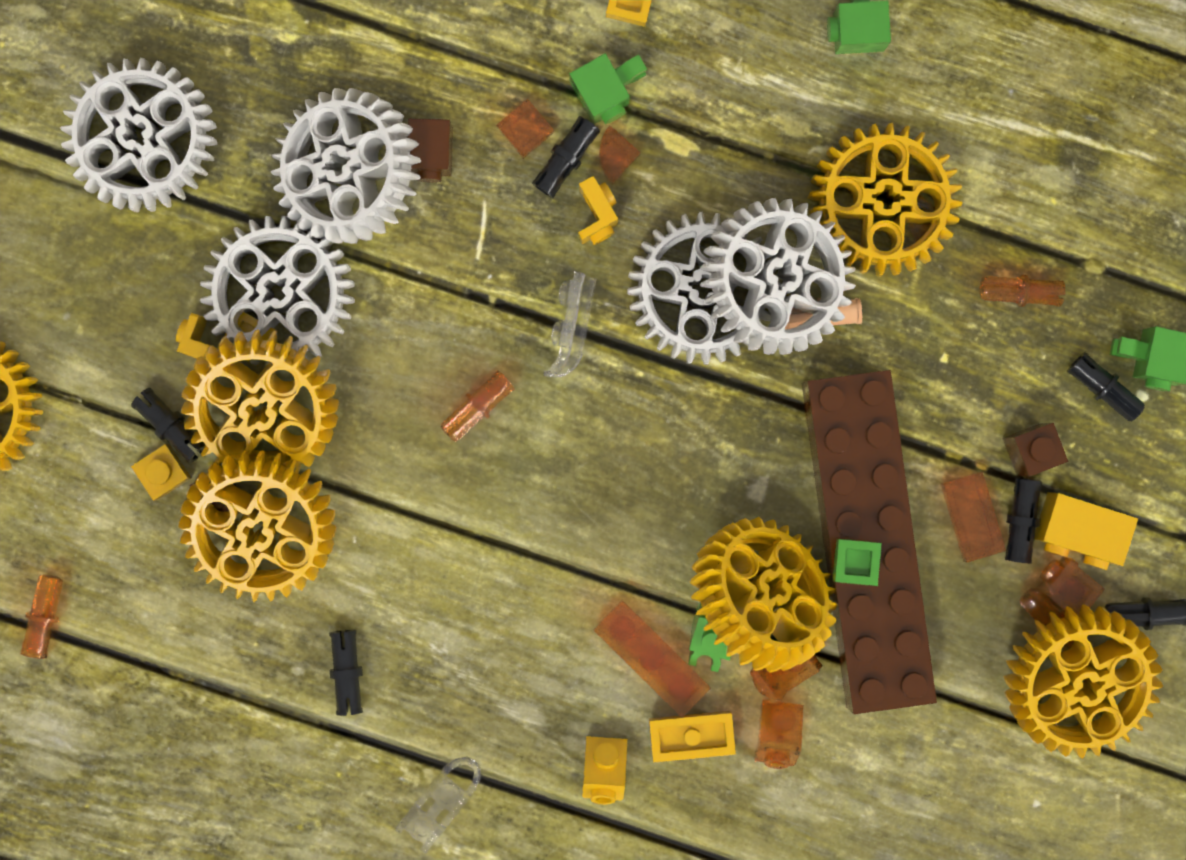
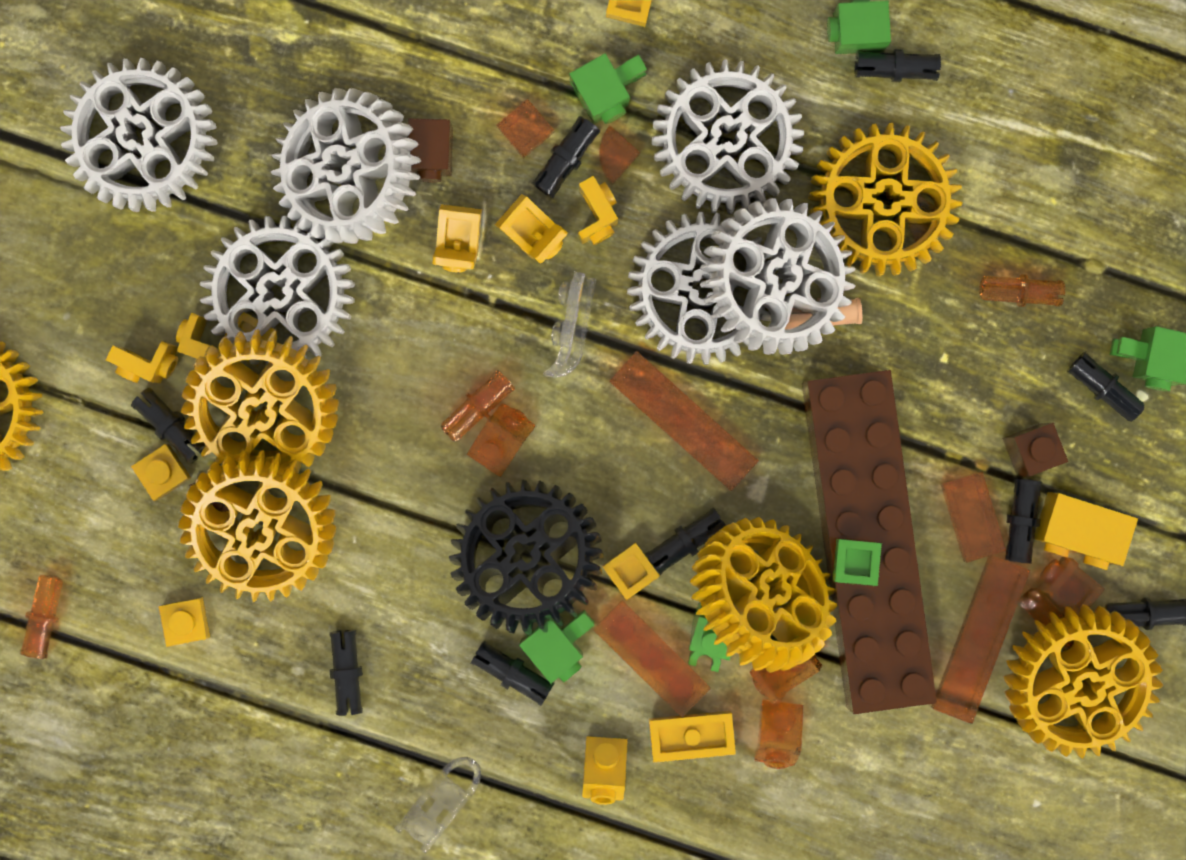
none -> yellow bracket [106,341,178,384]
none -> yellow plate [159,597,210,647]
none -> yellow bracket [432,204,482,272]
none -> black gear [449,479,604,635]
none -> clear orange bracket [467,403,535,477]
none -> black pin [470,641,555,706]
none -> yellow bracket [495,194,568,264]
none -> bright green brick [519,610,595,684]
none -> yellow plate [602,542,660,601]
none -> clear orange tile [609,351,759,491]
none -> black pin [645,507,726,575]
none -> white gear [652,59,804,214]
none -> black pin [854,49,941,83]
none -> clear orange tile [931,555,1031,724]

